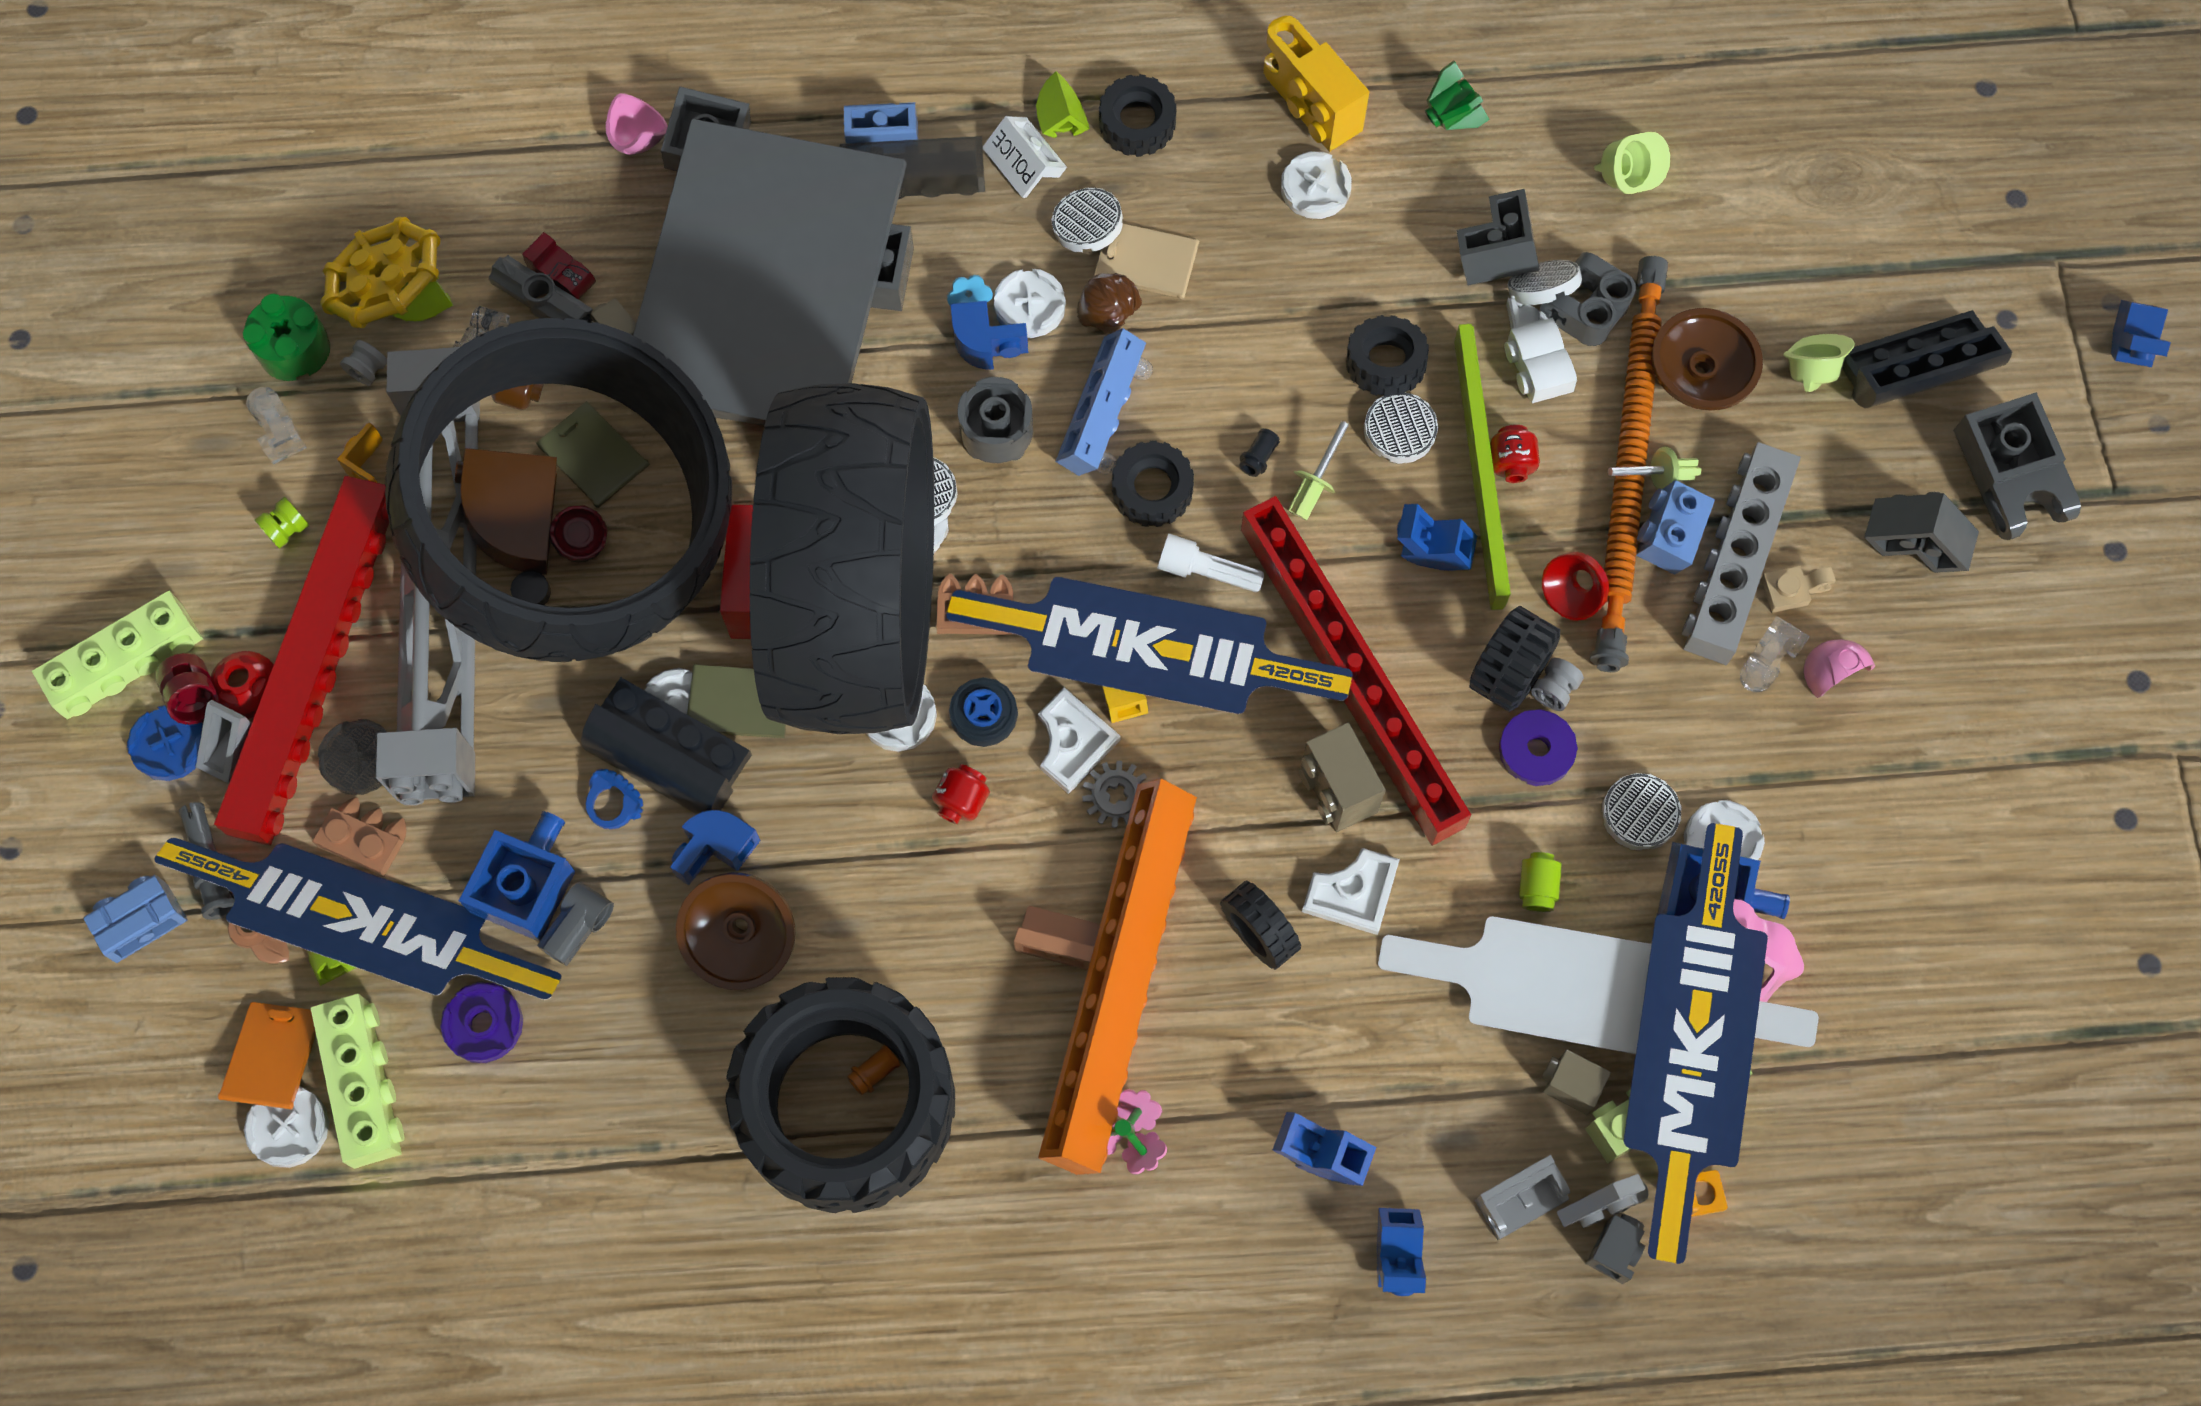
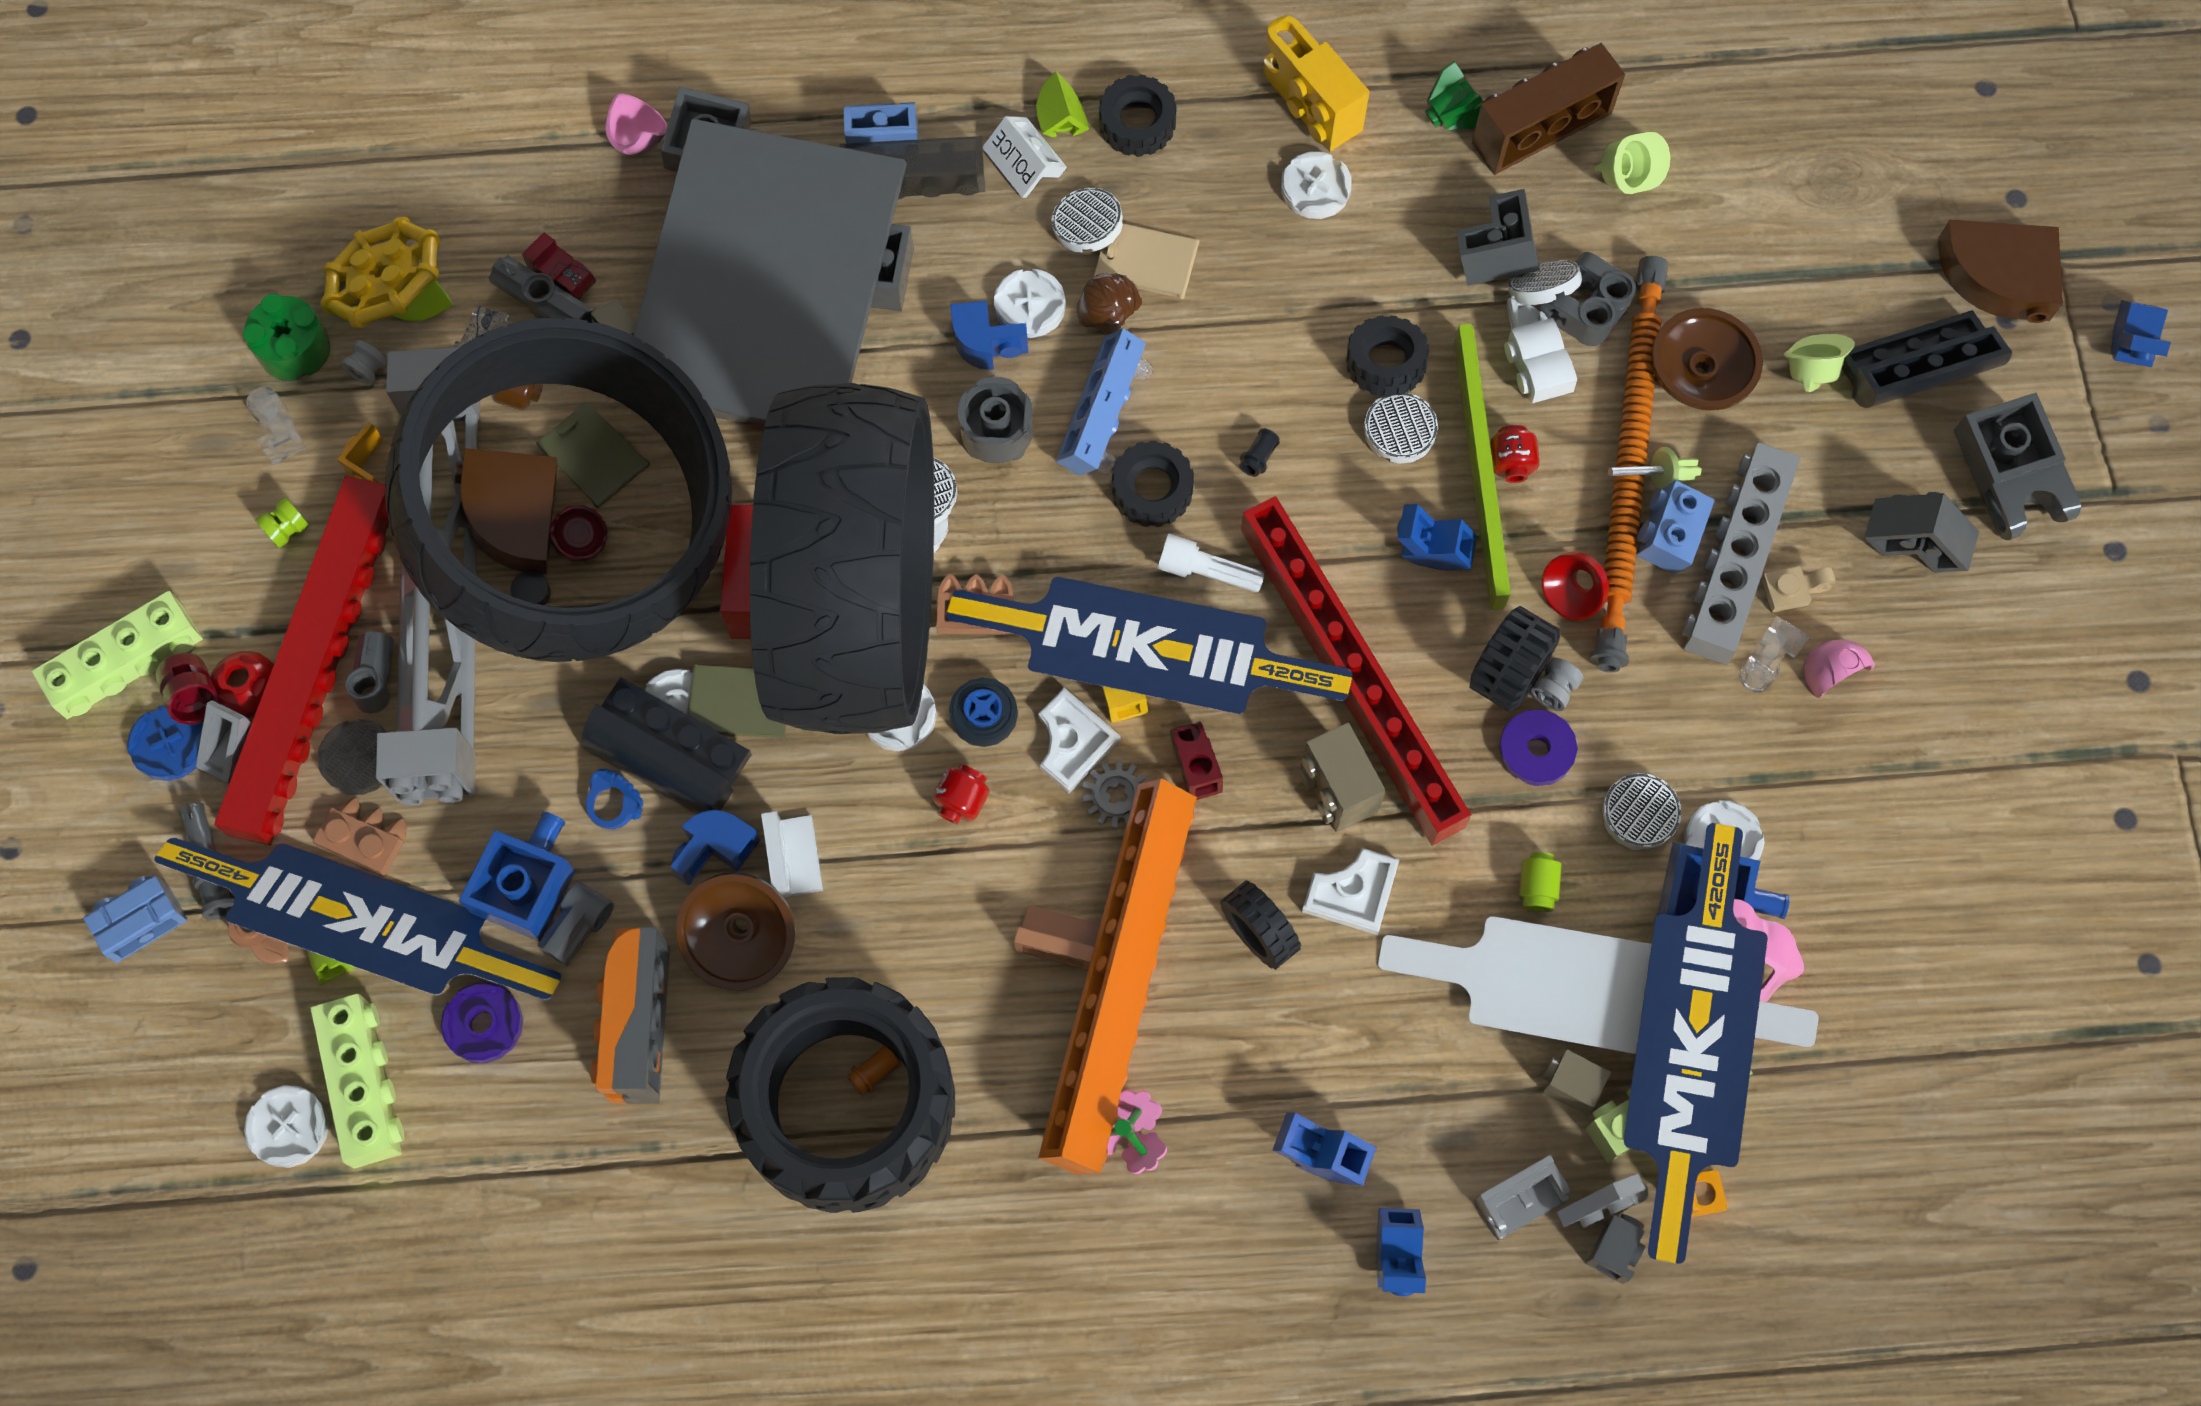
orange container [218,1002,316,1109] -> none
medium azure plant [947,275,993,305] -> none
yellowish green piece [1288,421,1349,520] -> none
none -> dark grey piece [345,631,394,714]
none -> piece [590,927,670,1104]
none -> white panel [761,811,824,898]
none -> dark red leg [1170,721,1223,800]
none -> reddish brown brick [1472,42,1625,175]
none -> reddish brown brick [1938,220,2063,323]

